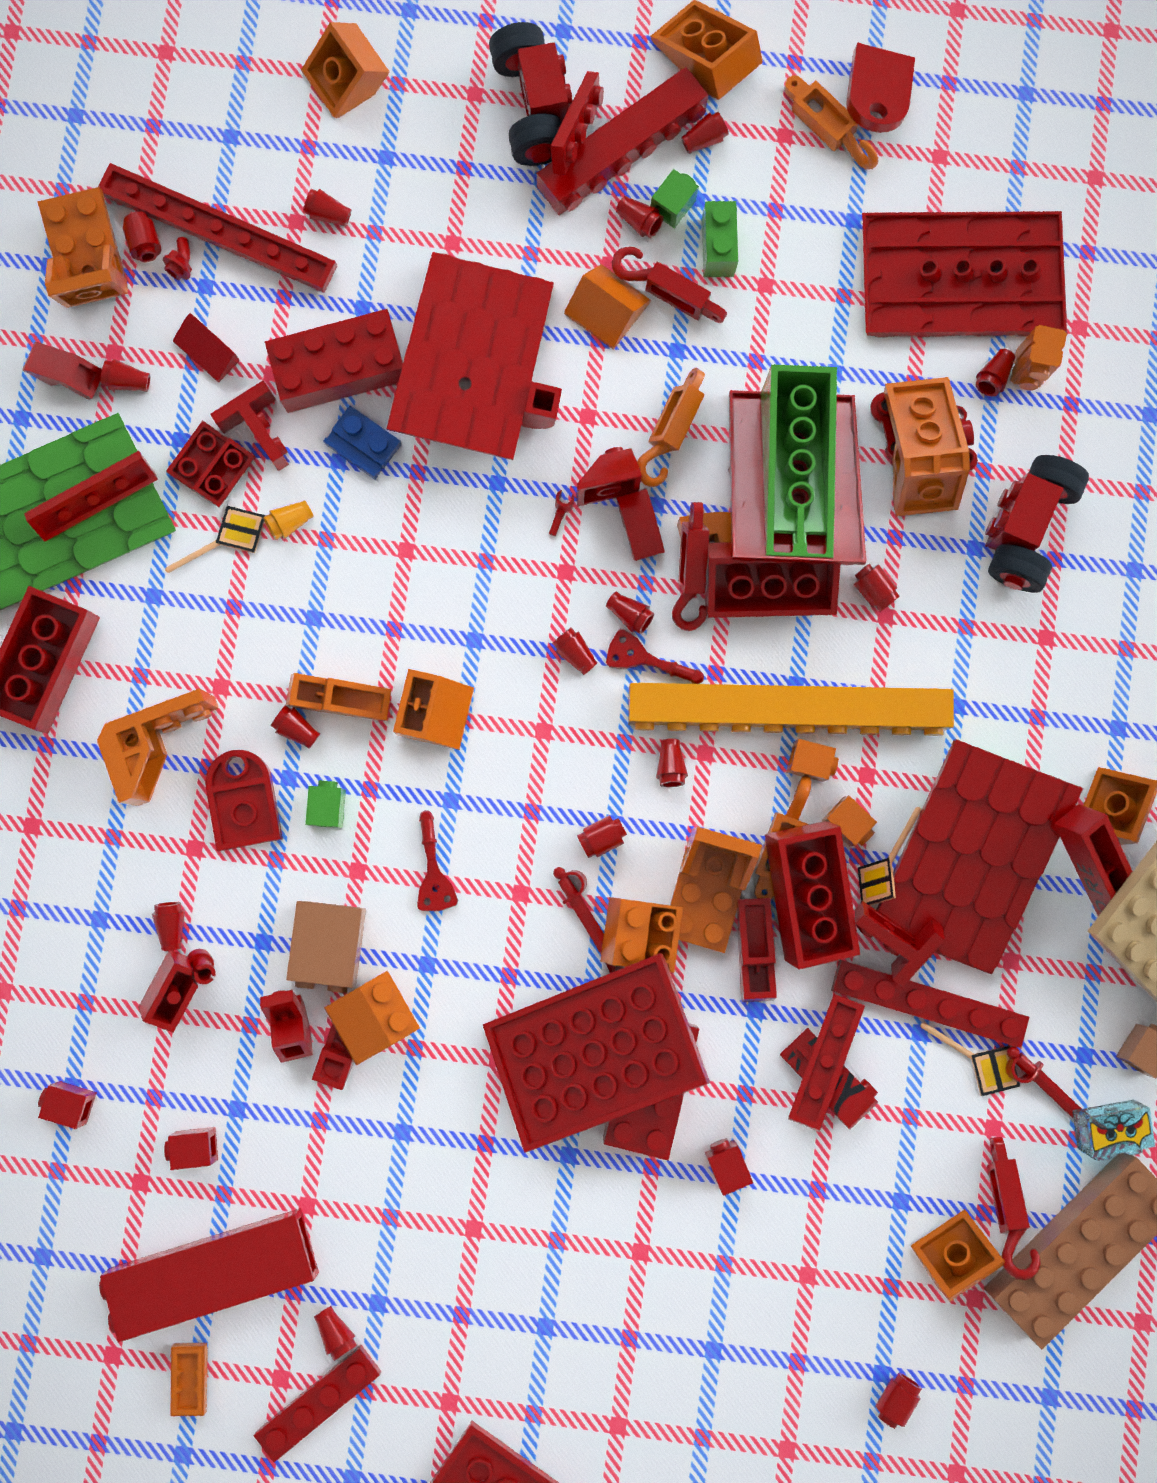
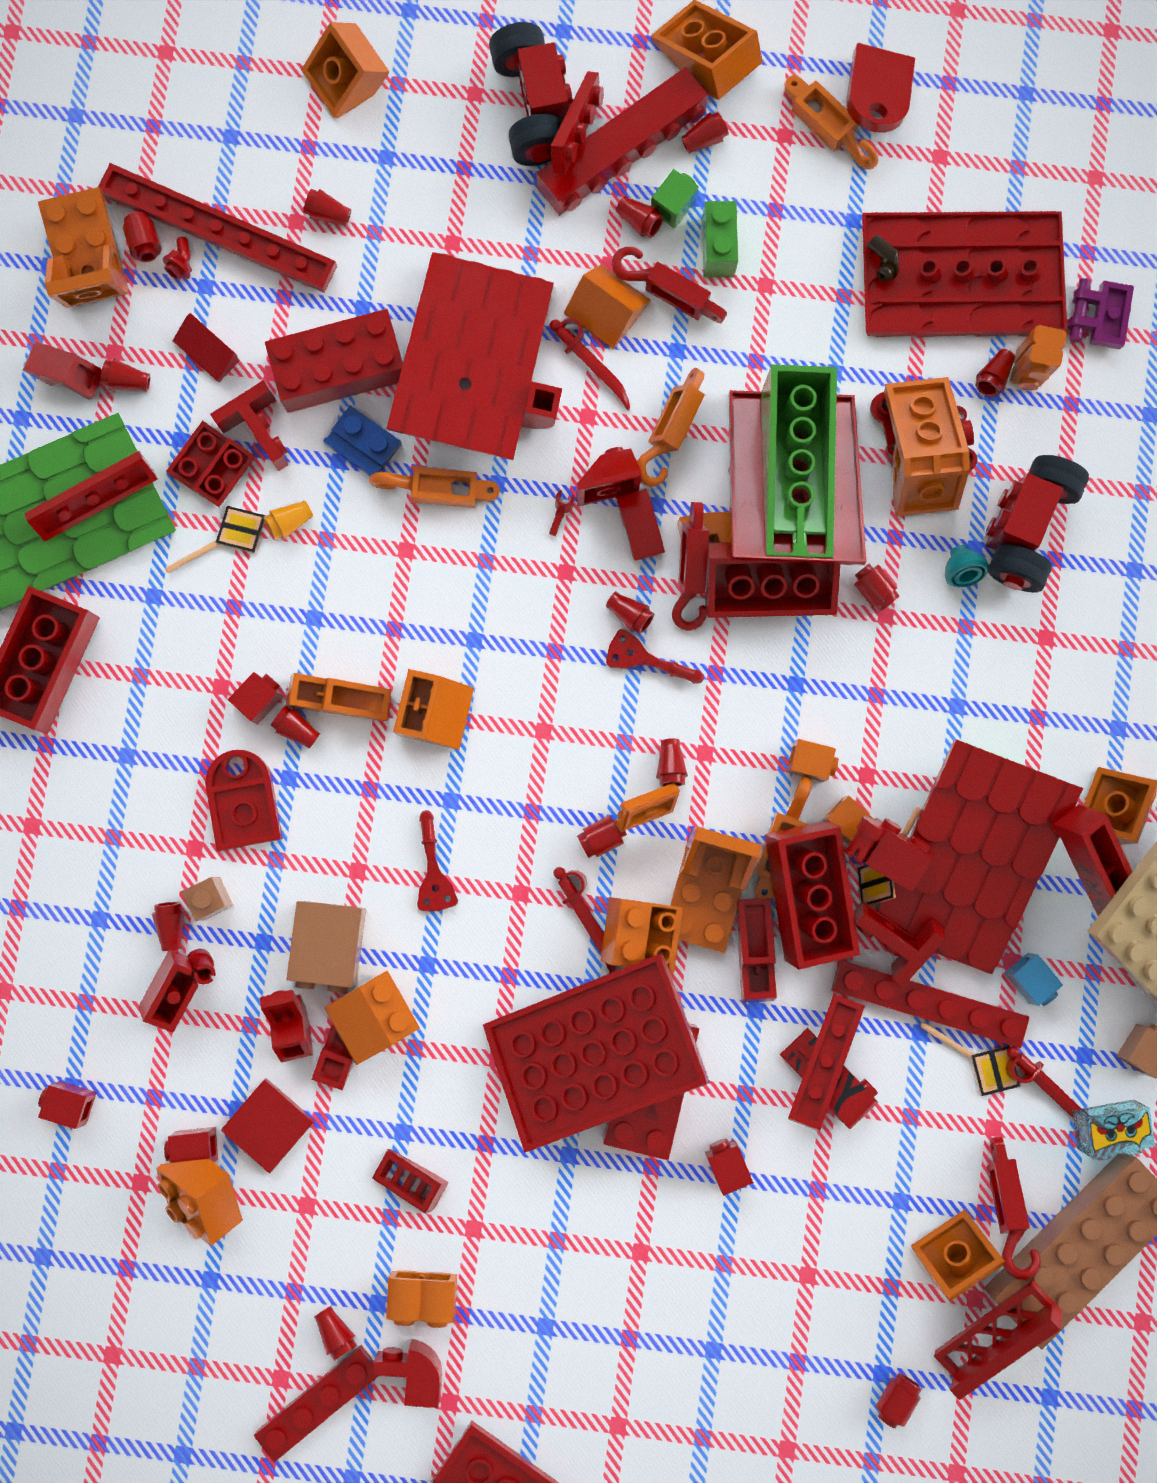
orange bracket [97,688,219,806] -> none
red brick [99,1208,319,1343] -> none
orange plate [170,1343,208,1416] -> none
bright green brick [305,780,346,828] -> none
red cone [552,627,598,675] -> none
light orange brick [628,683,954,736] -> none
none -> orange slope [156,1159,243,1246]
none -> nougat brick [181,877,234,921]
none -> red tile [220,1078,315,1174]
none -> red brick [227,672,283,725]
none -> orange piece [369,466,500,508]
none -> red slope [372,1149,449,1214]
none -> red brick [372,1339,443,1408]
none -> orange brick [386,1270,458,1328]
none -> red sword [549,318,630,410]
none -> orange tile [615,783,680,832]
none -> red hinge [844,816,934,892]
none -> dark brown arm [867,234,899,283]
none -> red fence [934,1280,1063,1401]
none -> teal brick [945,545,989,588]
none -> dark azure brick [1003,953,1063,1006]
none -> magenta plate [1068,278,1134,350]

